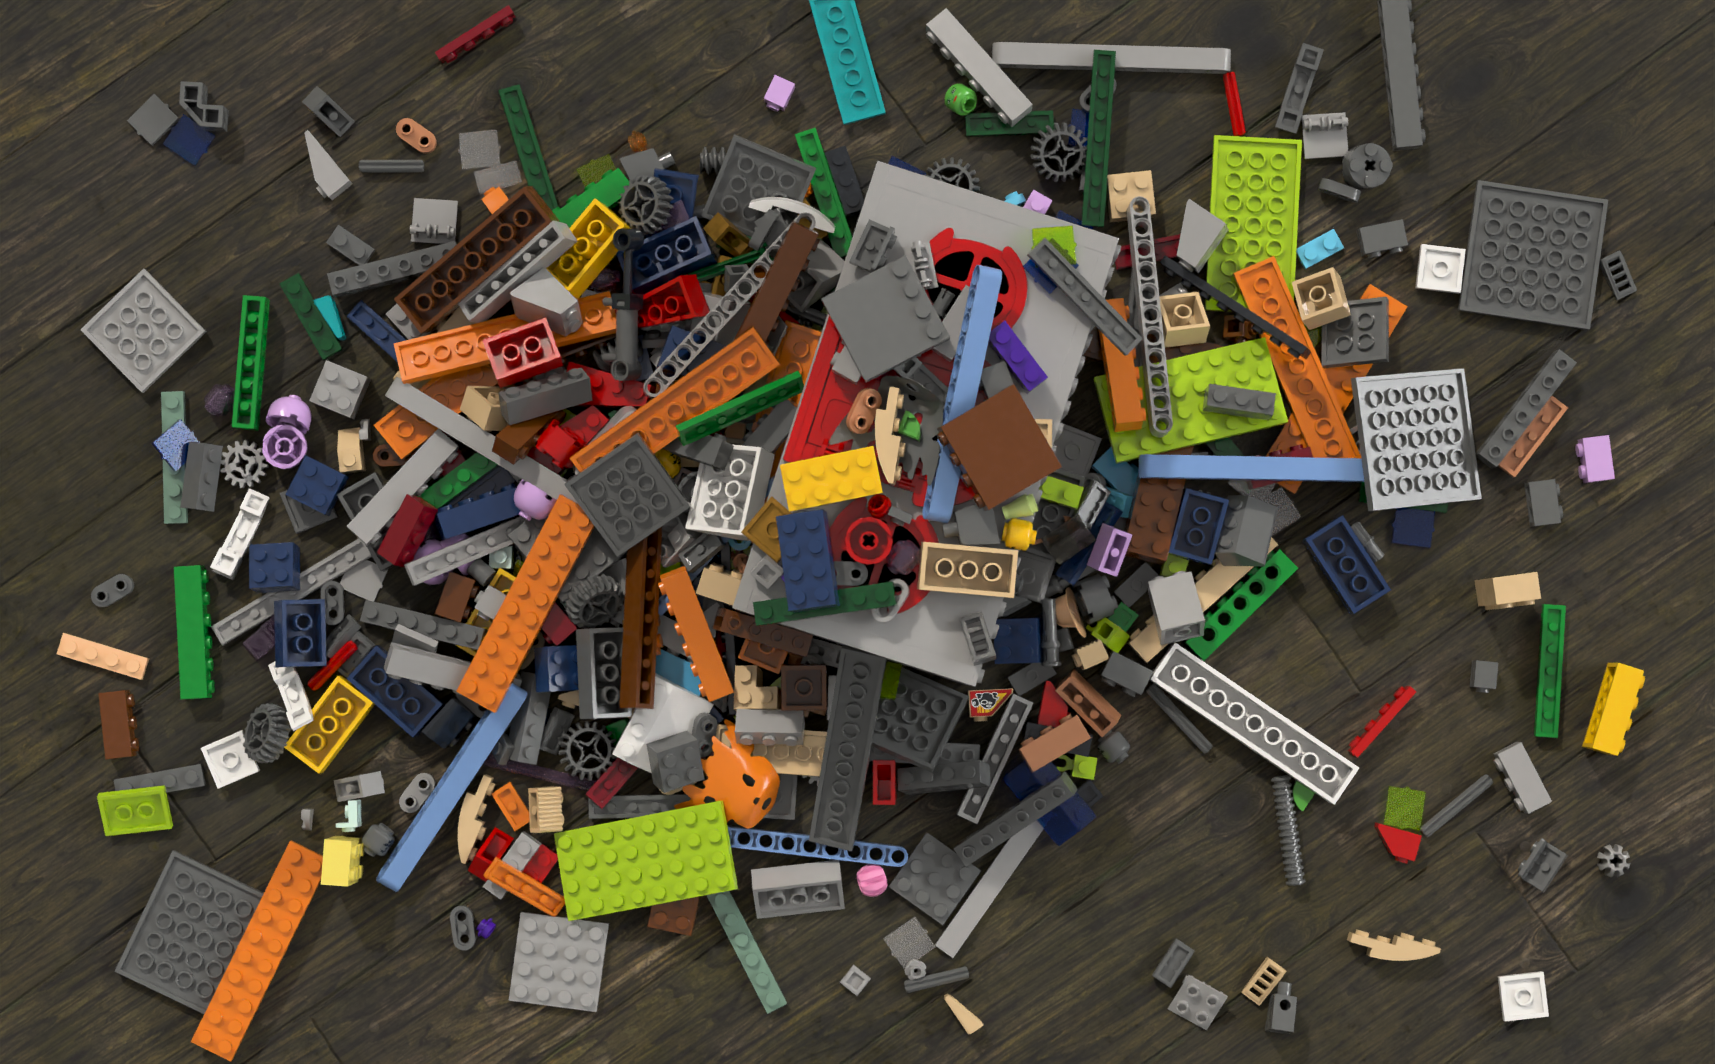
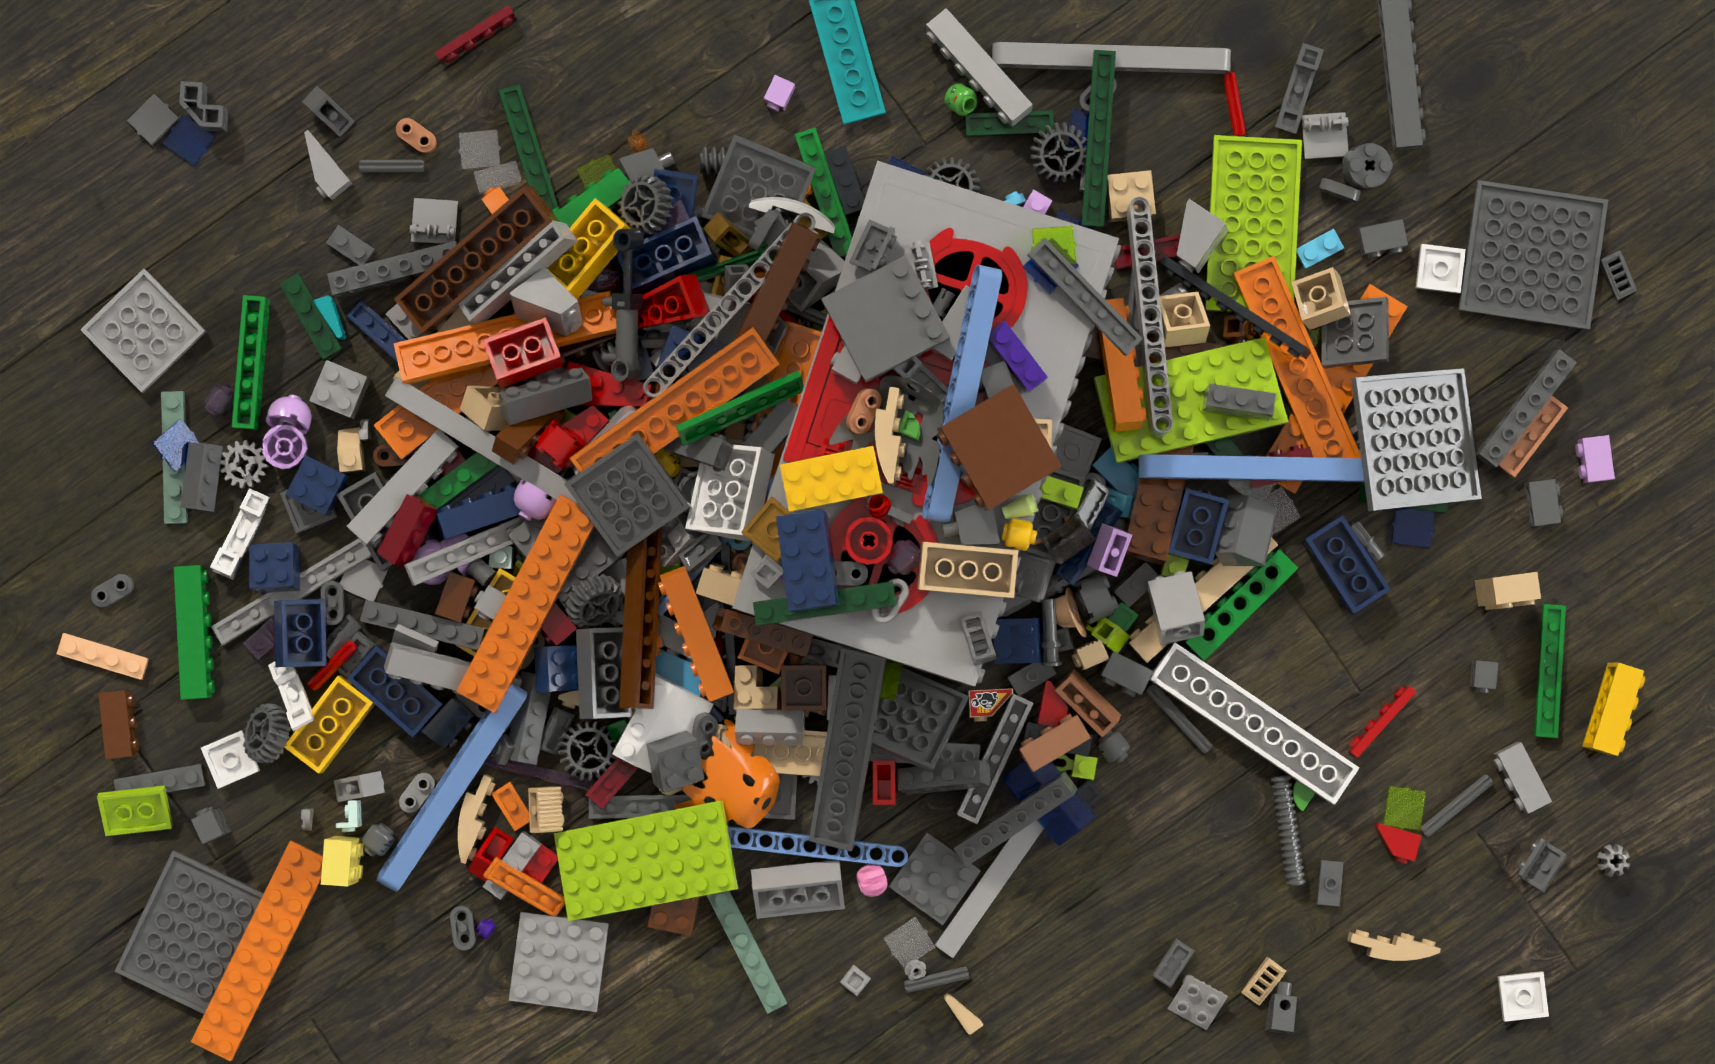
none -> dark grey brick [191,807,231,844]
none -> dark grey plate [1316,860,1344,906]

